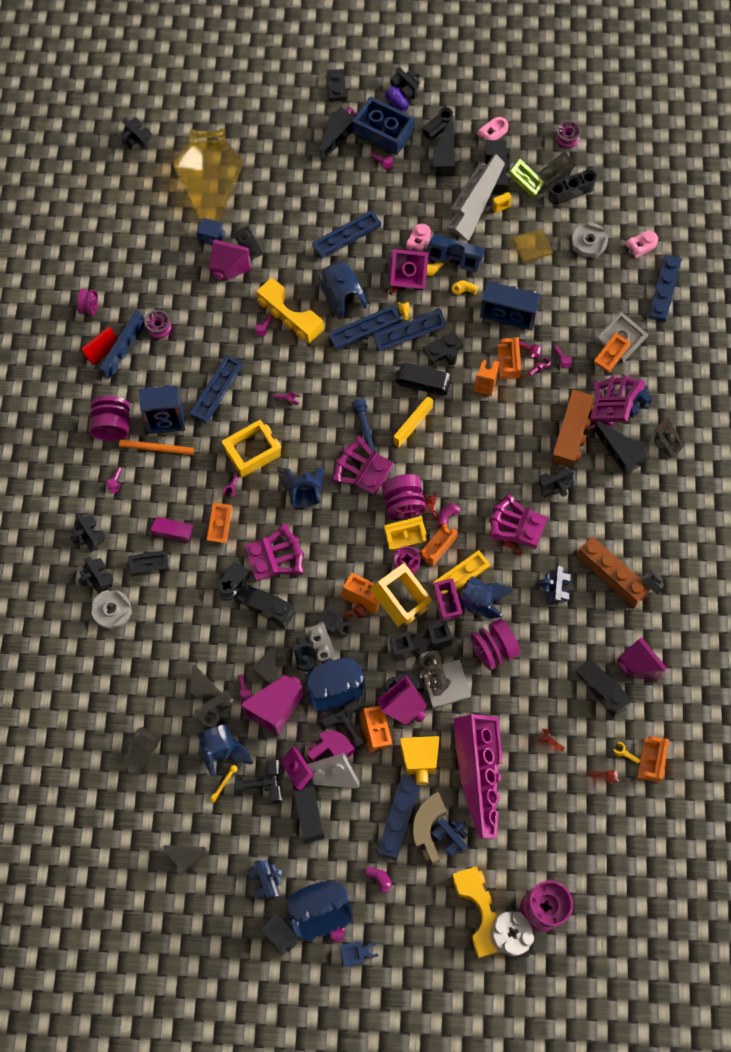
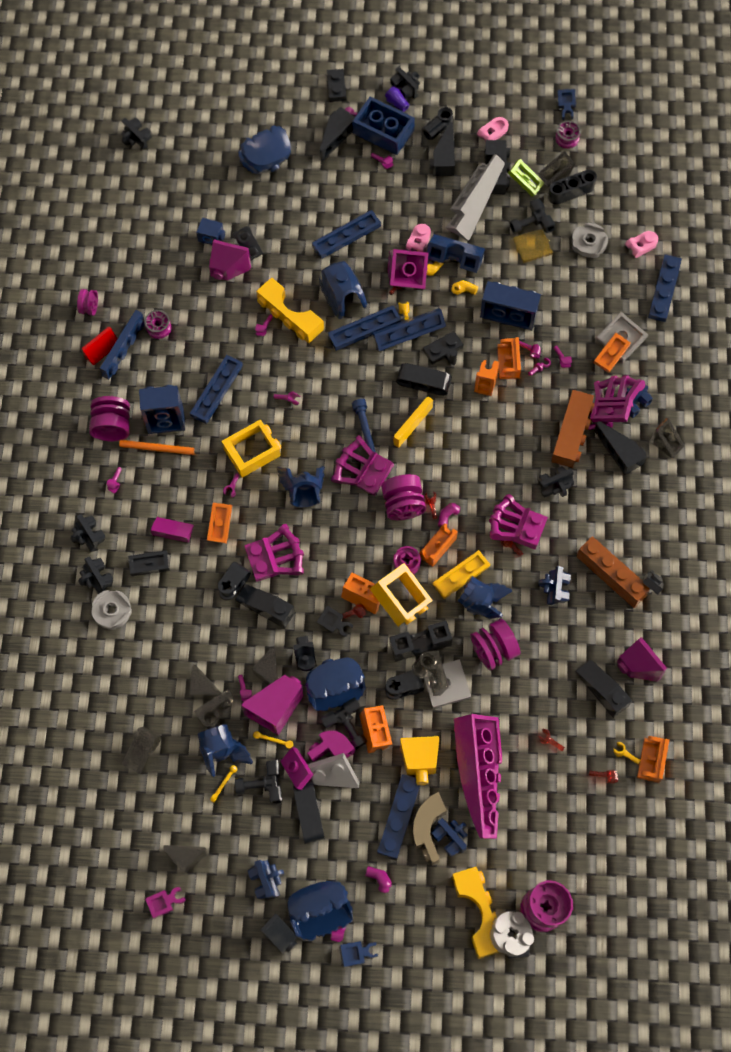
clear yellow windscreen [173,128,244,222] -> none
light grey hips [305,622,335,661] -> none
magenta torso [377,675,426,724] -> none
yellow hinge [384,516,427,551] -> none
magenta torso [434,578,463,622] -> none
yellow tile [492,192,512,213] -> none
none -> magenta plate [145,887,186,919]
none -> dark blue animal [238,125,291,174]
none -> yellow hinge [253,731,294,749]
none -> black bar [509,198,555,234]
none -> dark blue plate [557,89,576,120]

